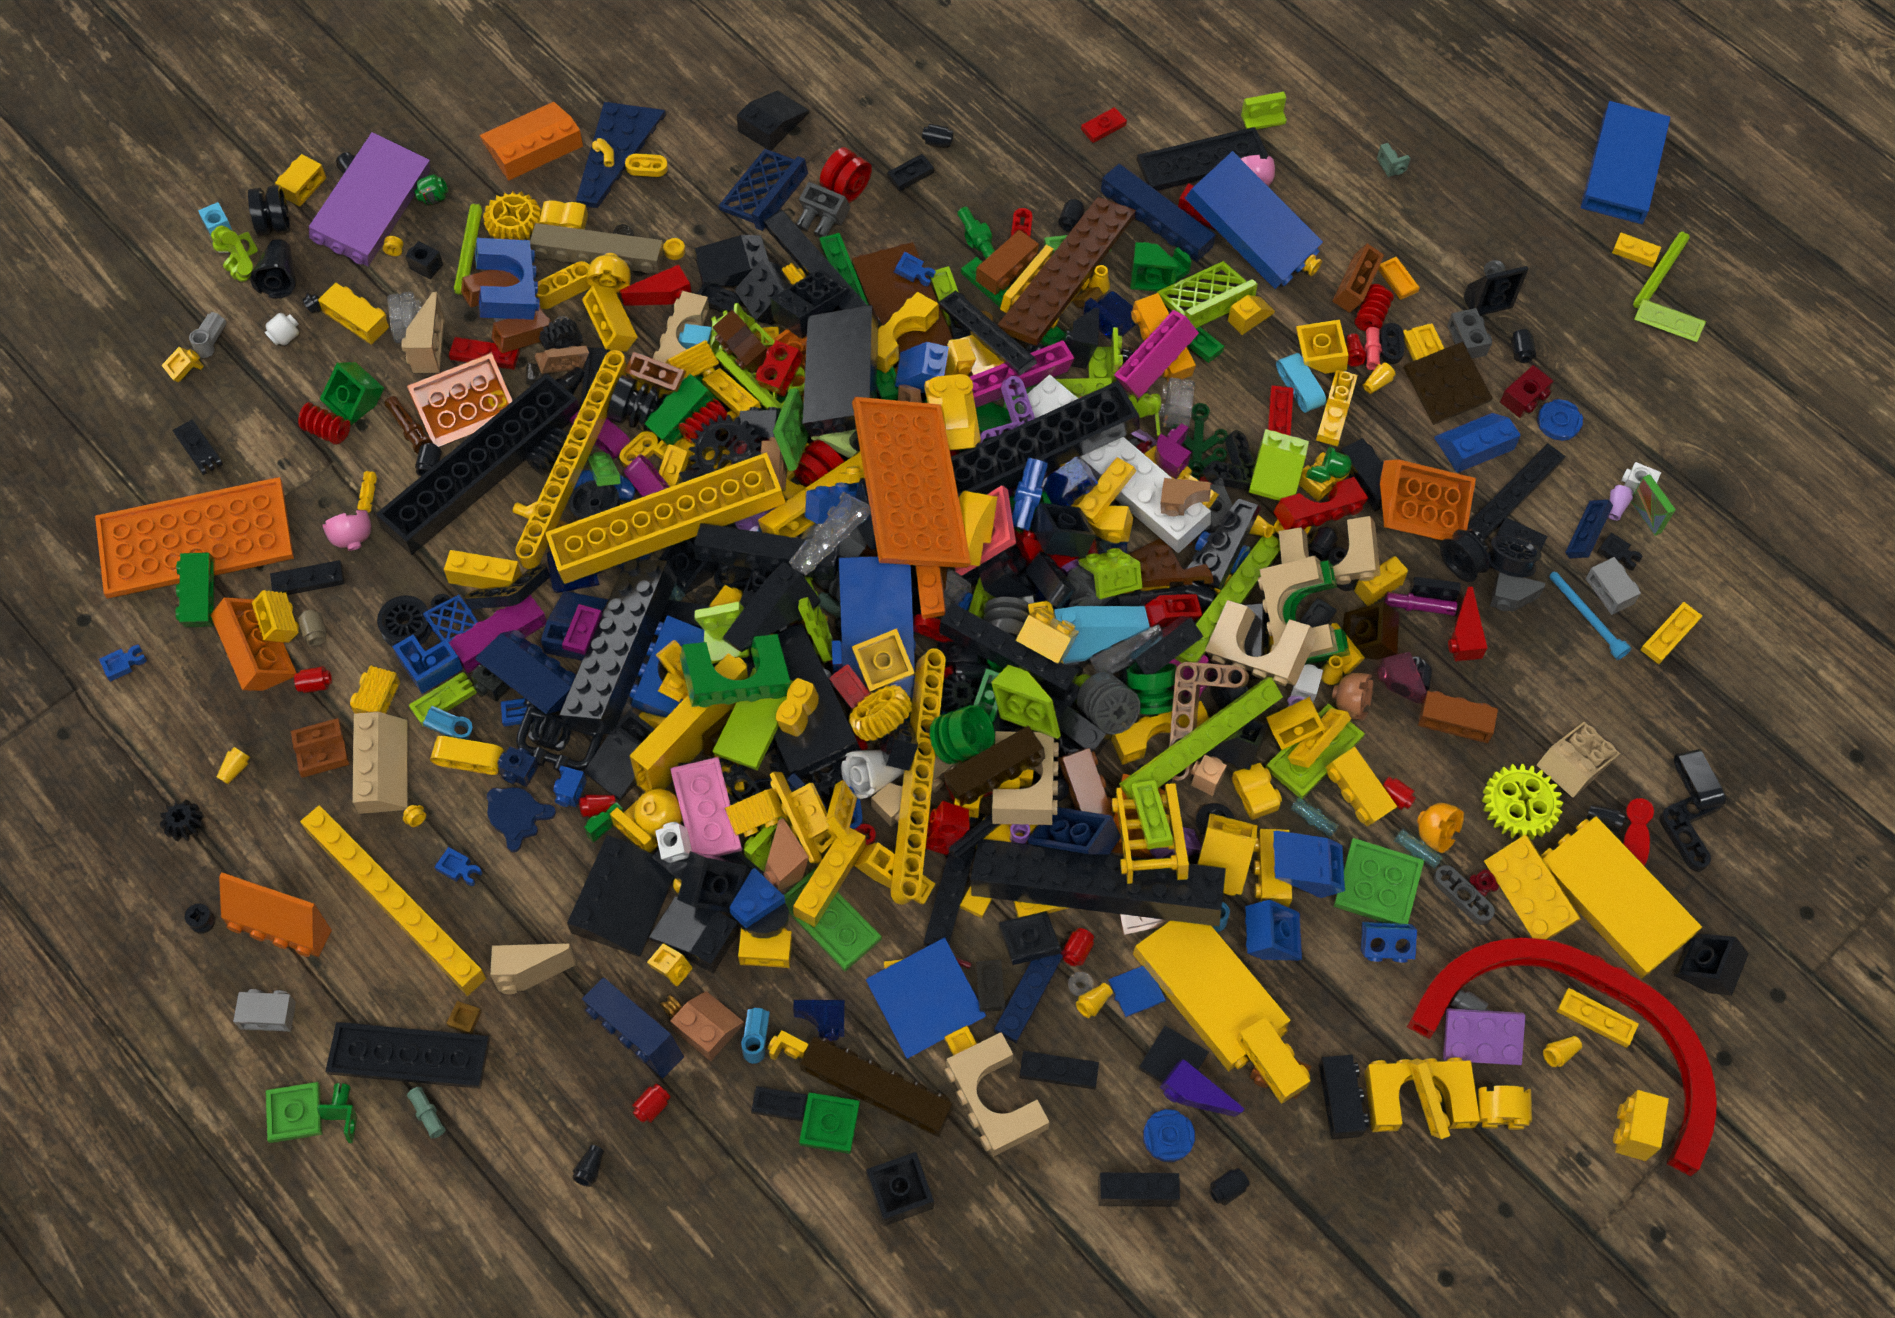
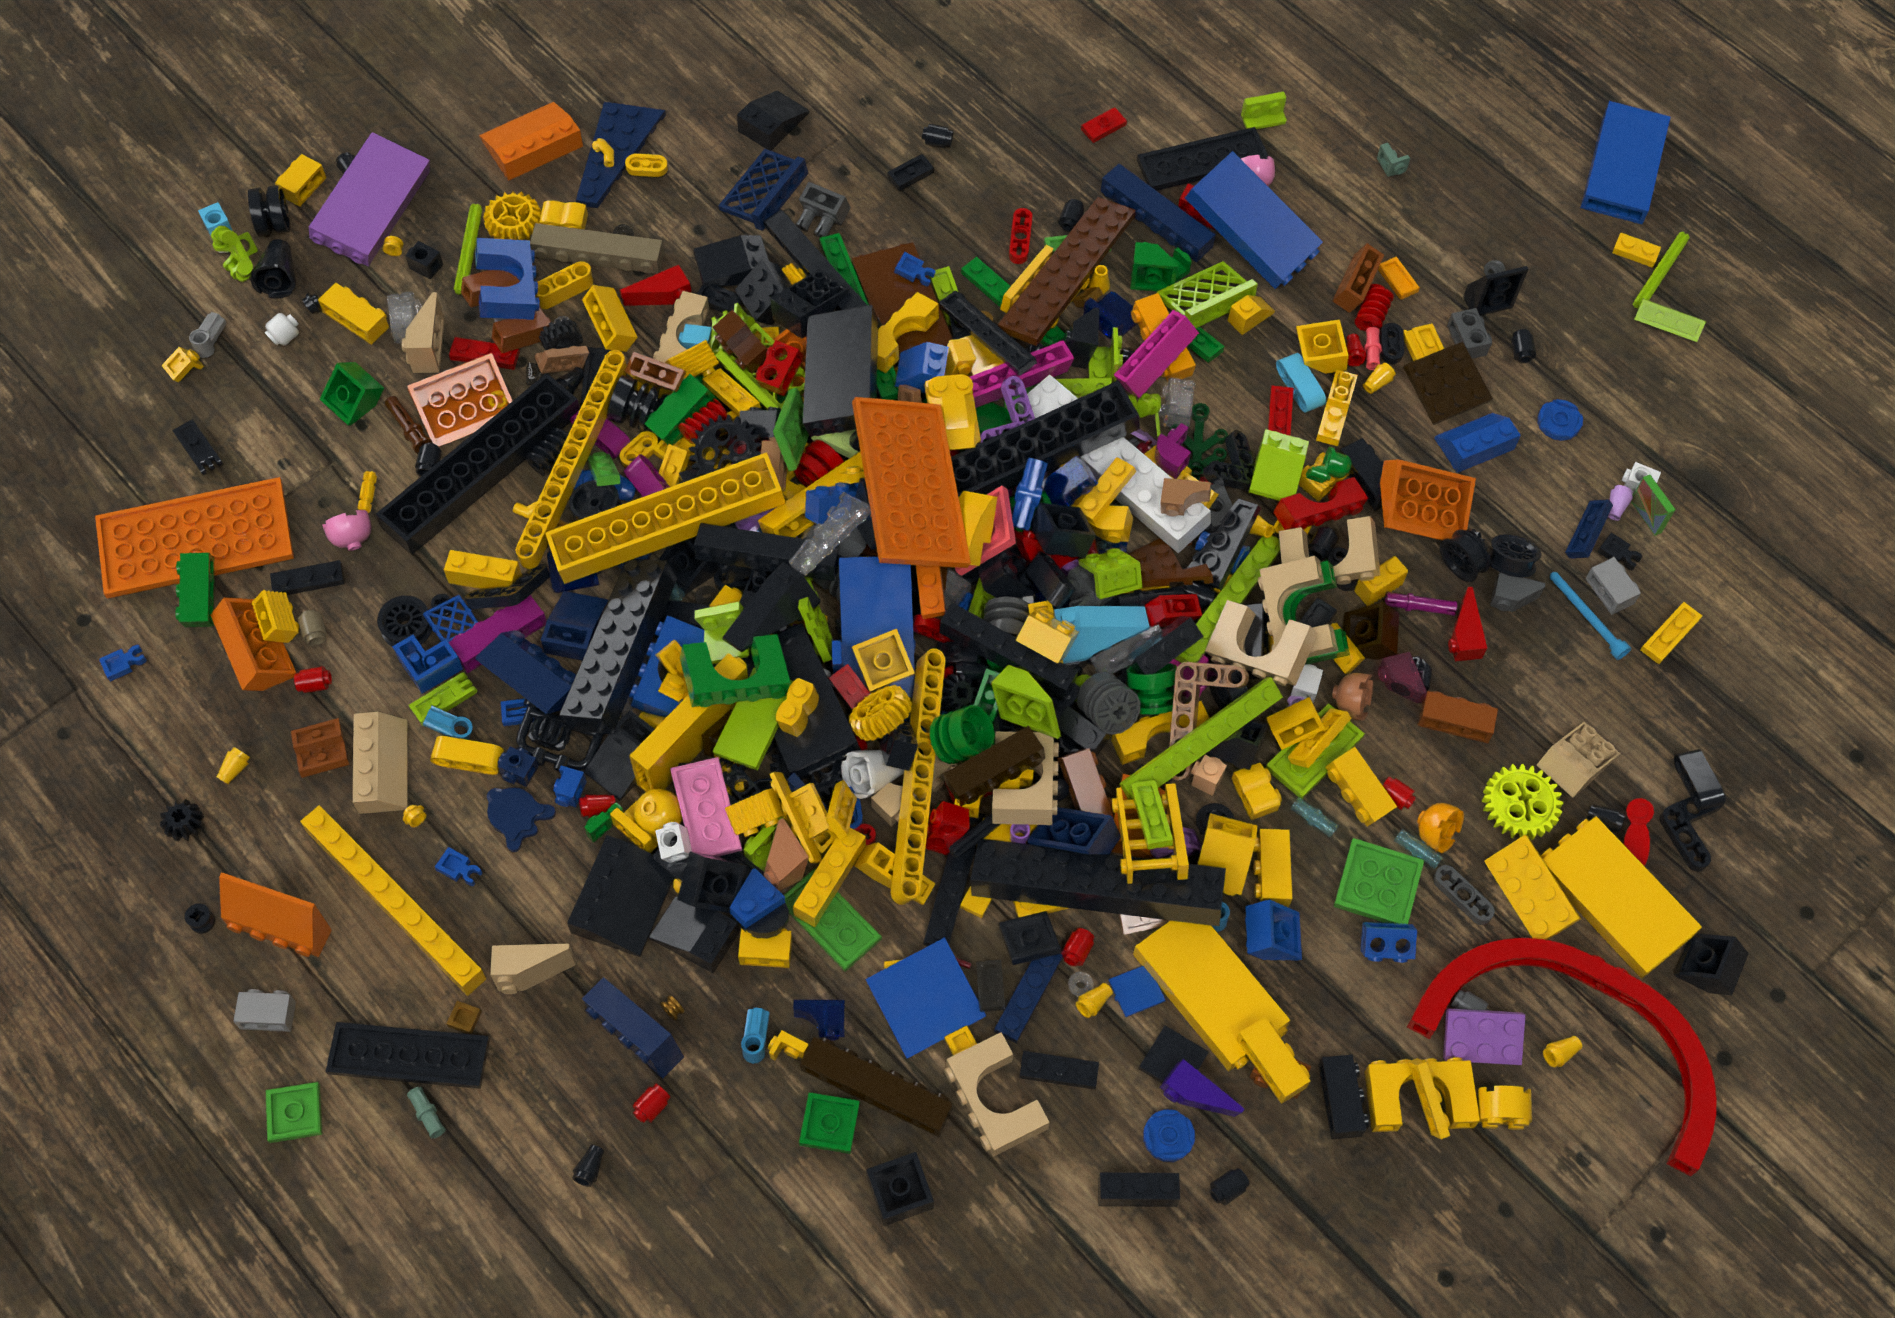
red piece [298,402,350,445] -> none
green bracket [317,1083,357,1143] -> none
yellow brick [350,665,400,714] -> none
green head [414,174,448,206] -> none
pearl dark grey brick [471,664,510,702] -> none
magenta plate [562,604,602,655] -> none
yellow cylinder [587,253,631,293] -> none
yellow bracket [647,943,692,986] -> none
yellow tile [663,238,685,260] -> none
nougat slope [670,991,745,1061] -> none
black plate [751,1086,807,1122] -> none
red wheel [819,147,872,203] -> none
sand green pin [819,592,841,619] -> none
green pin [957,207,996,259] -> none
dark orange brick [976,230,1039,295] -> none
blue slope [1273,830,1345,898] -> none
yellow bush [1302,254,1322,276] -> none
yellow cone [1321,655,1343,685] -> none
black plate [1409,577,1461,601] -> none
black tile [1467,443,1566,539] -> none
dark red plate [1469,869,1499,897] -> none
black plate [1496,517,1548,550] -> none
dark red brick [1500,365,1553,418] -> none
yellow plate [1556,988,1639,1048] -> none
yellow brick [1613,1090,1669,1161] -> none

